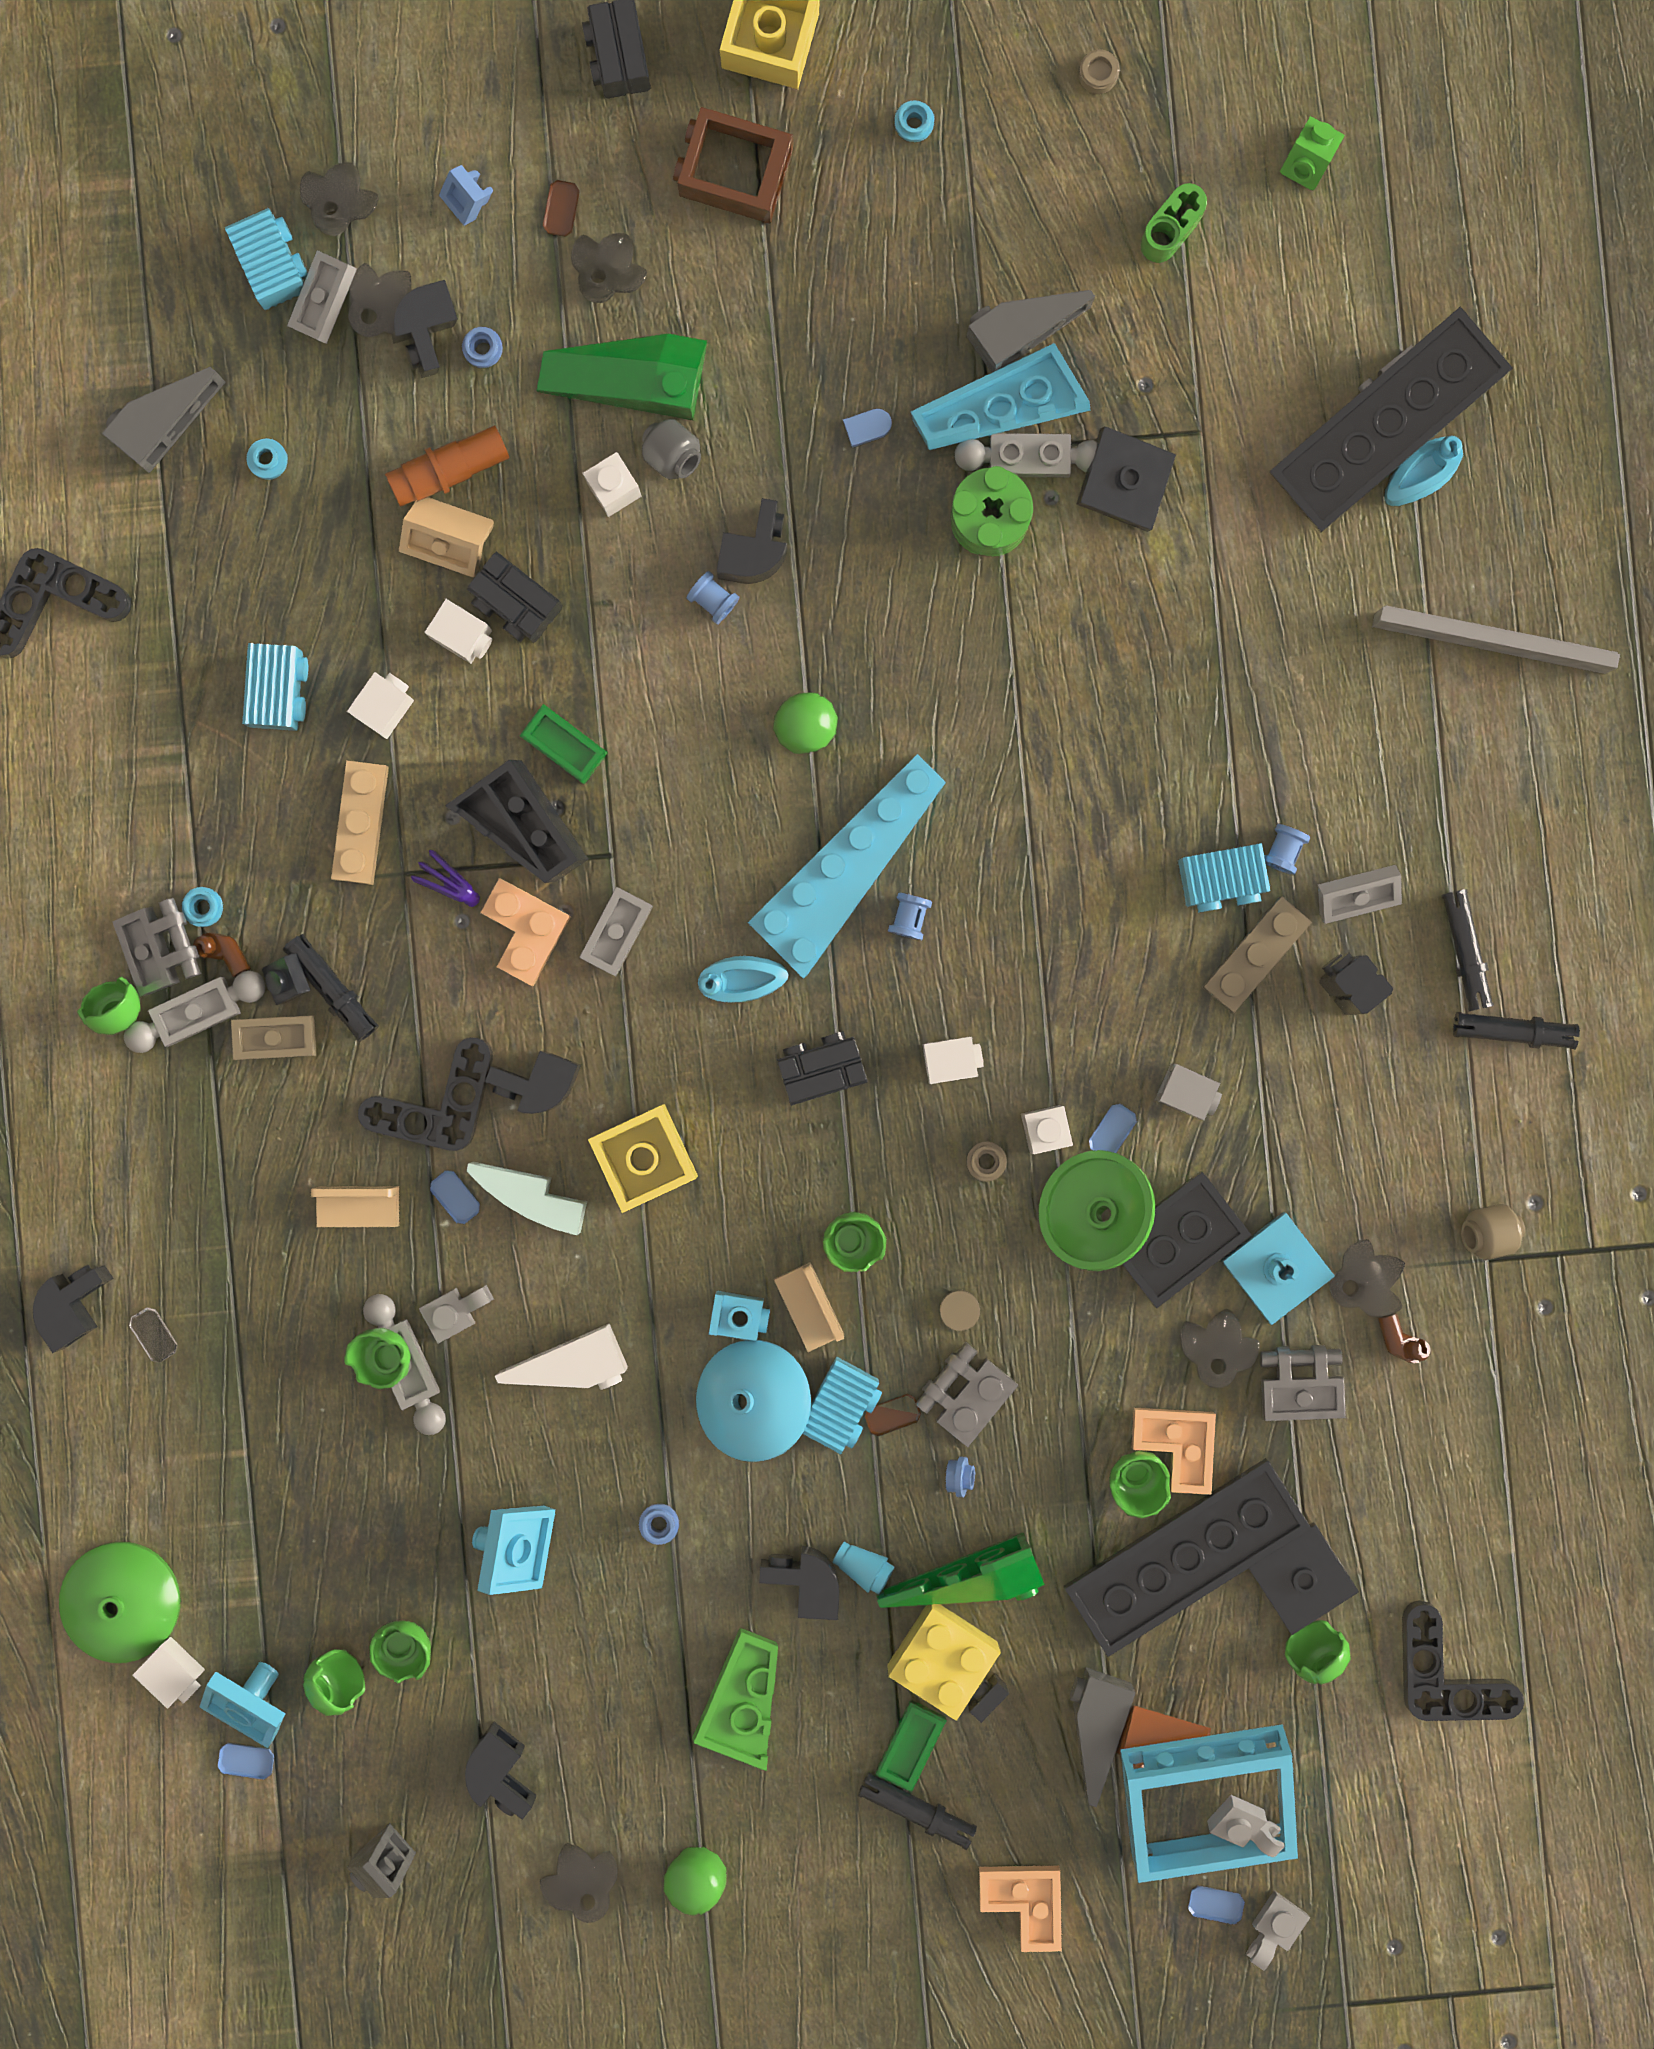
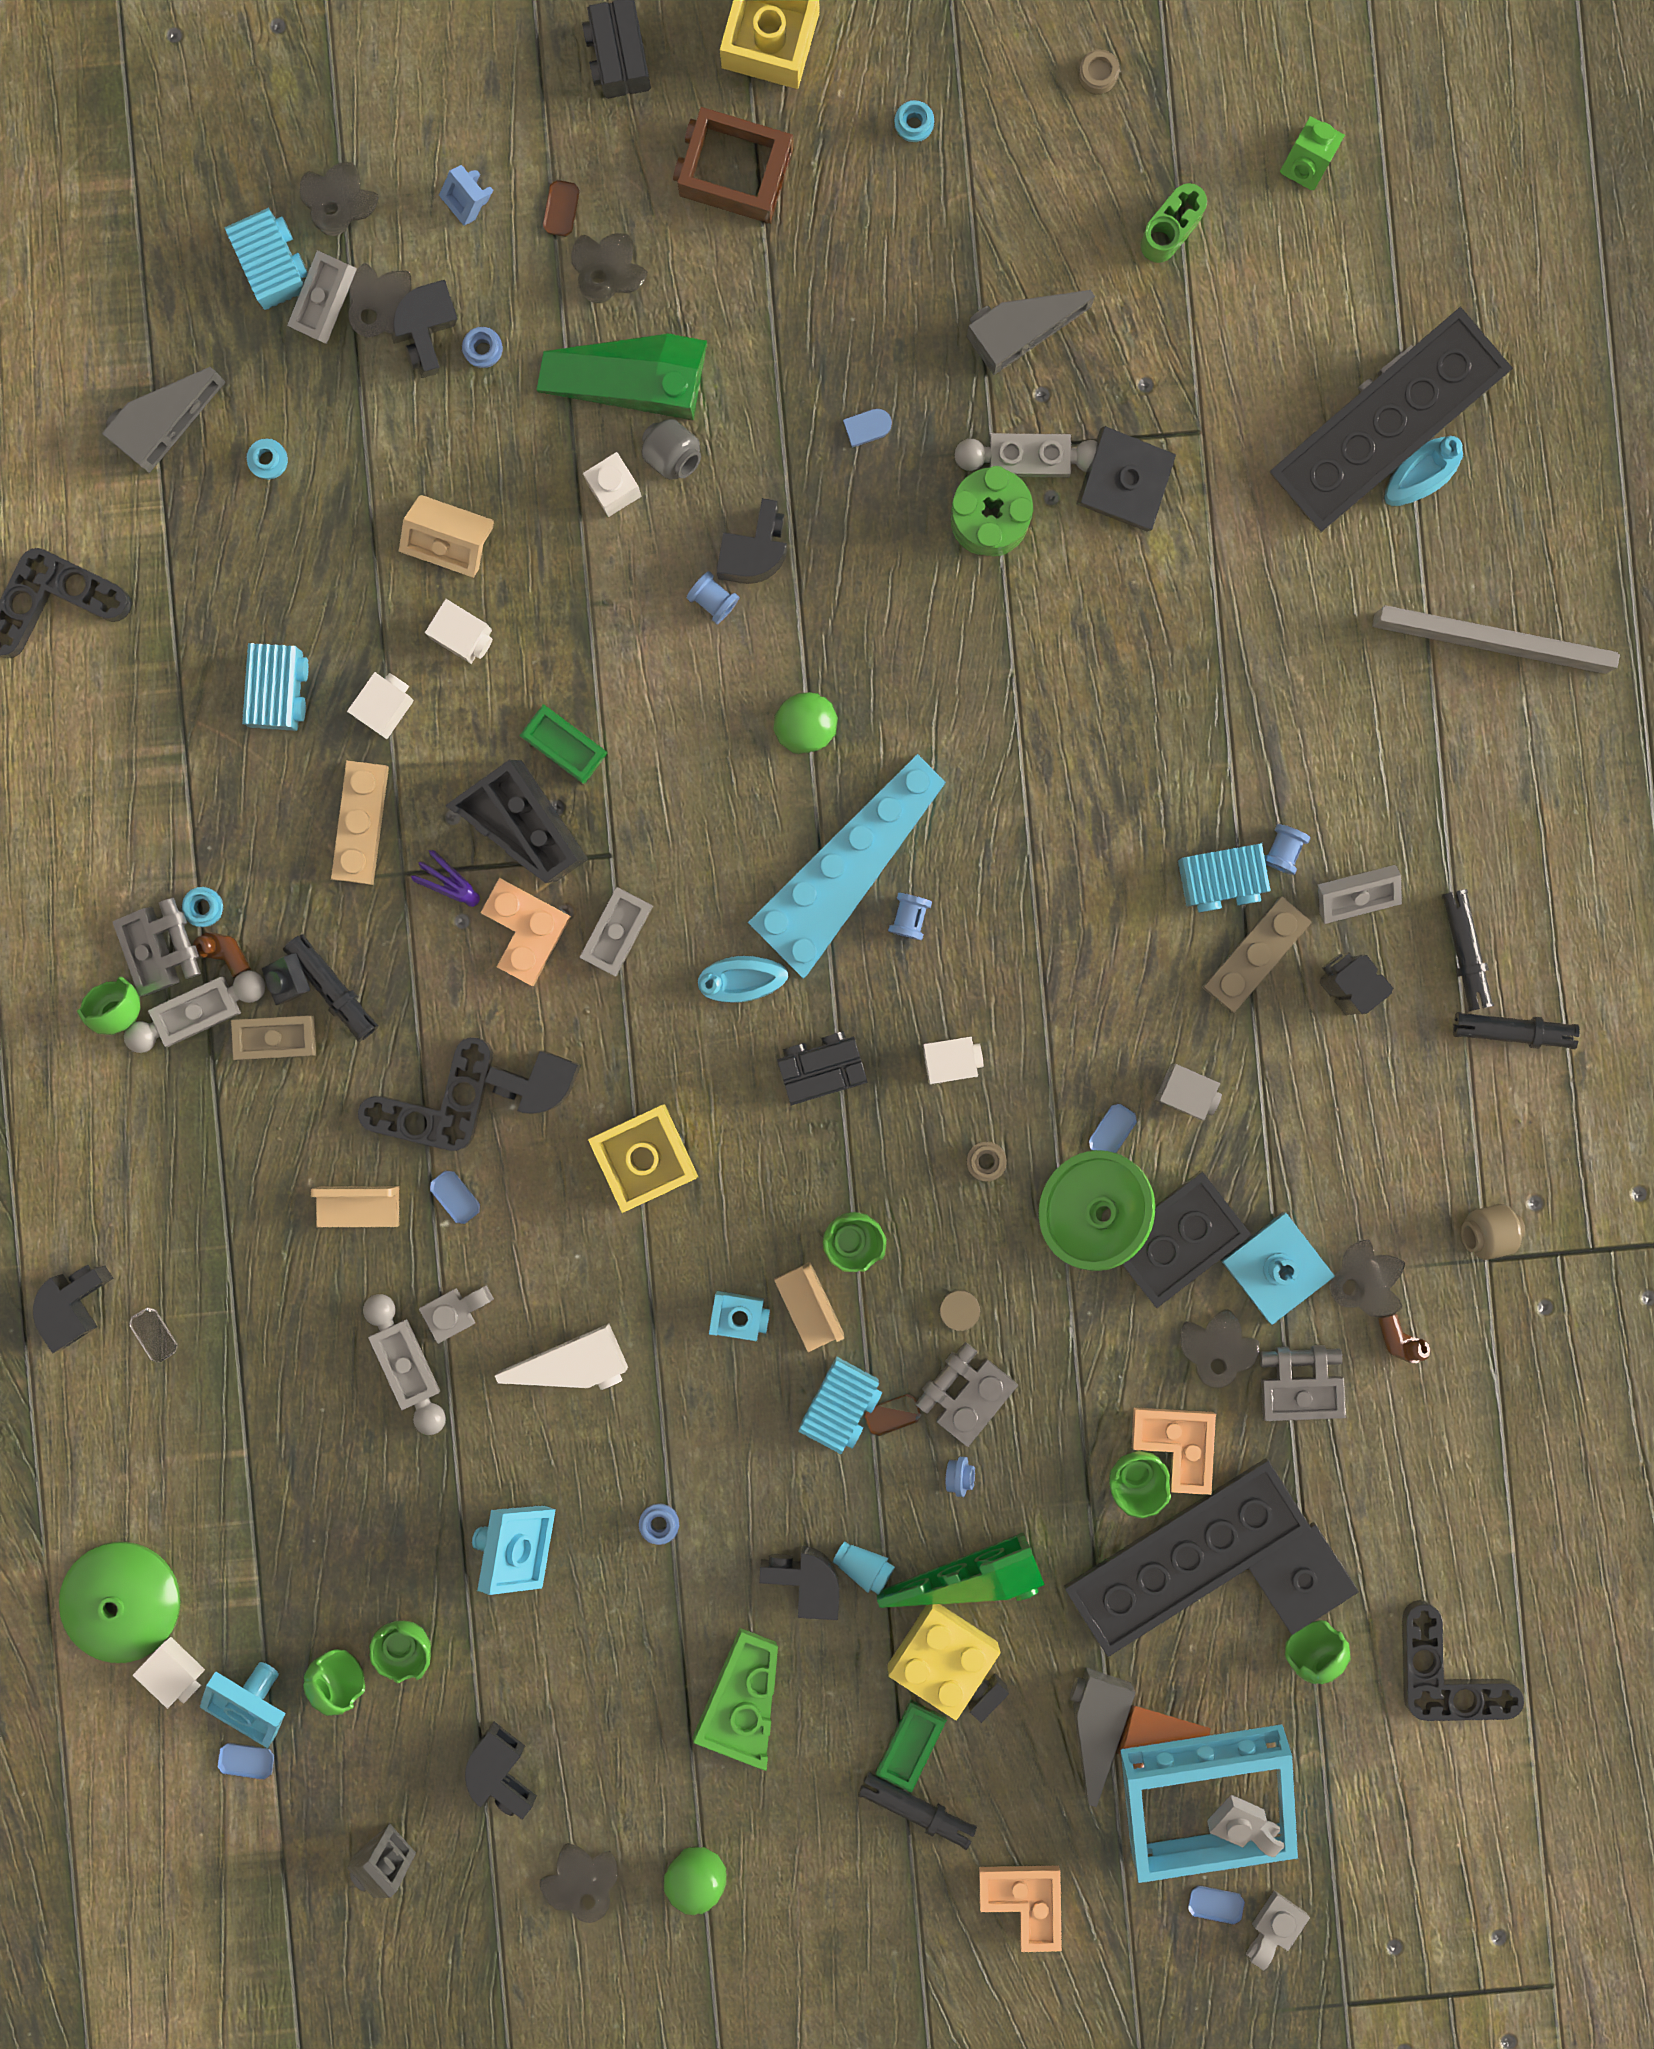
bright green hair [344,1328,410,1389] -> none
dark orange piece [385,425,510,507] -> none
black brick [467,551,563,644] -> none
light aqua slope [467,1162,587,1235] -> none
medium azure dish [696,1340,811,1462] -> none
medium azure wing [911,343,1091,450] -> none
white brick [1021,1105,1073,1154] -> none

